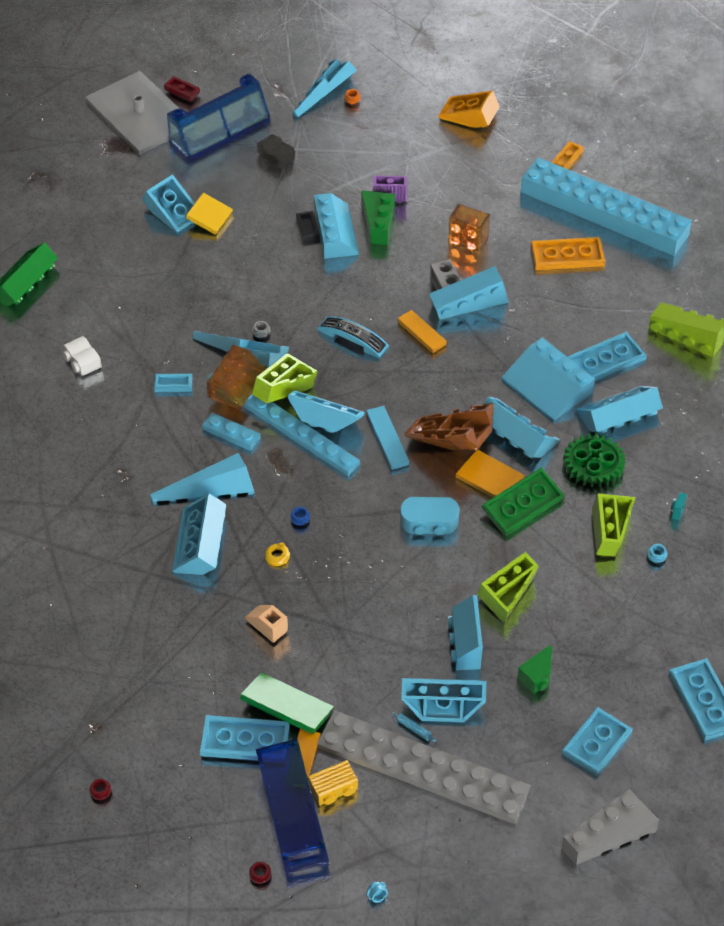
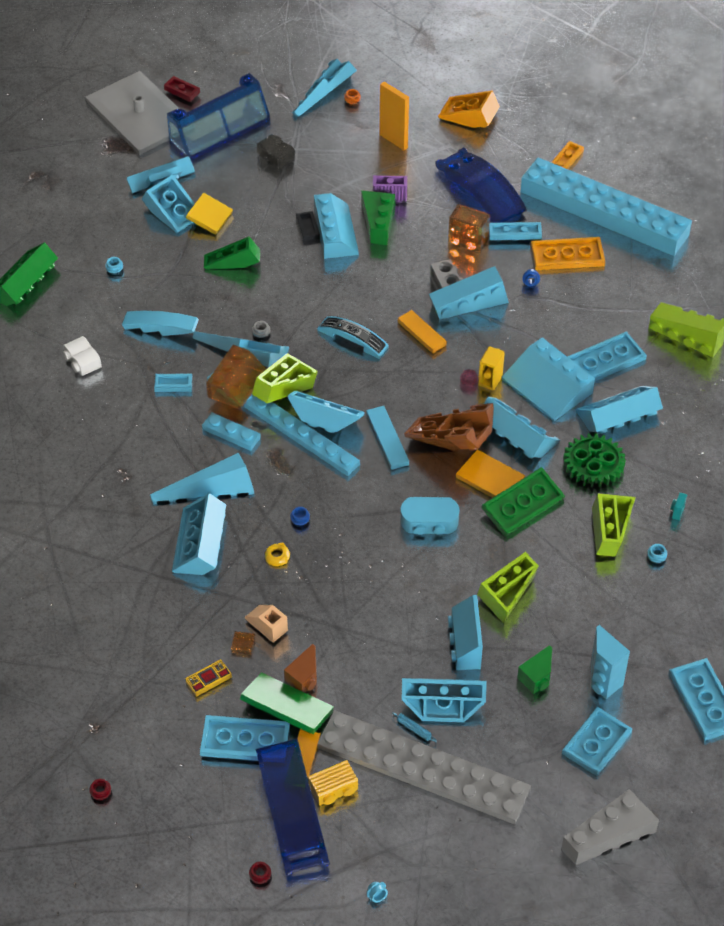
none -> medium azure plate [105,257,123,273]
none -> medium azure slope [122,311,199,336]
none -> medium azure bracket [126,157,195,194]
none -> tile [185,659,232,697]
none -> green slope [204,236,260,270]
none -> clear orange tile [231,631,255,655]
none -> dark orange slope [284,644,317,693]
none -> light orange tile [380,82,409,151]
none -> clear blue windscreen [435,147,527,223]
none -> clear pink plate [460,369,479,387]
none -> yellow brick [478,346,505,391]
none -> medium azure plate [489,222,542,240]
none -> blue plate [522,269,540,286]
none -> medium azure slope [591,625,630,699]

